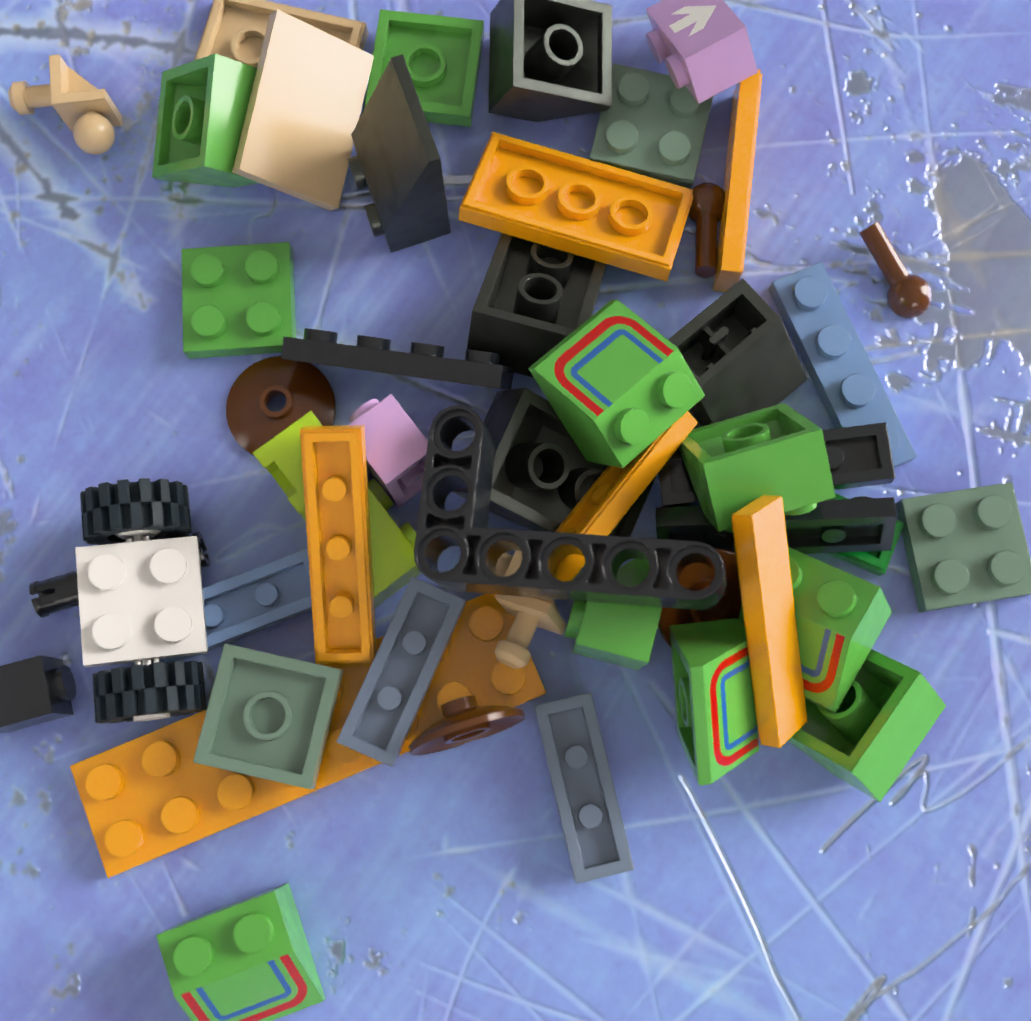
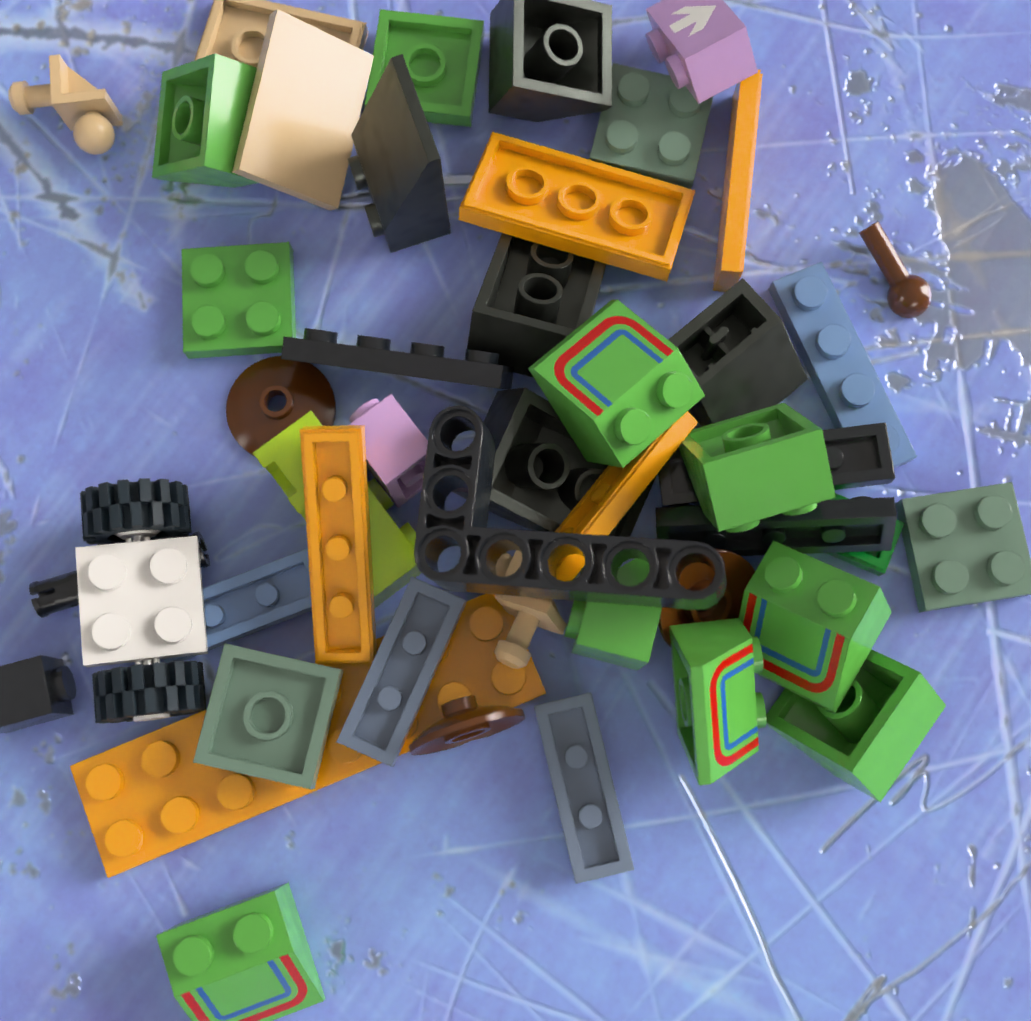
reddish brown bar [688,182,725,278] -> none
light orange tile [731,495,807,748] -> none

